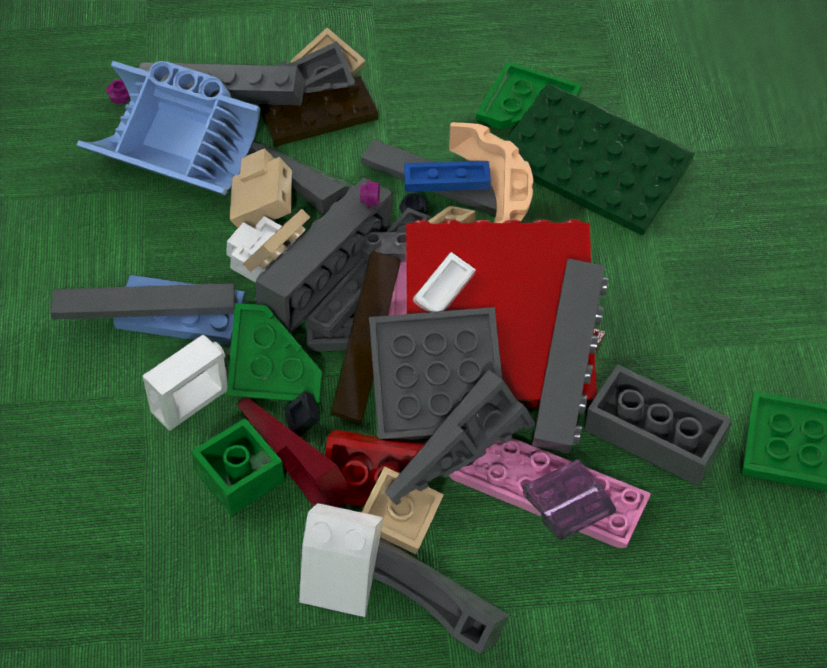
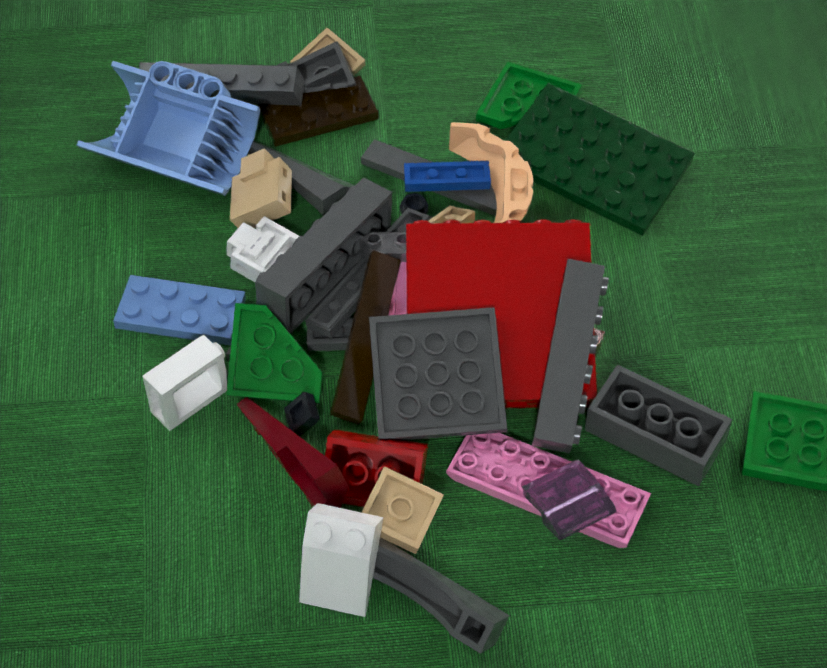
dark grey tile [50,283,235,320] -> none
magenta plate [106,79,130,104] -> none
green brick [191,418,285,516] -> none
tan plate [243,209,310,273] -> none
magenta plate [360,179,380,209] -> none
dark grey wedge [384,370,536,505] -> none
white tile [413,252,476,313] -> none

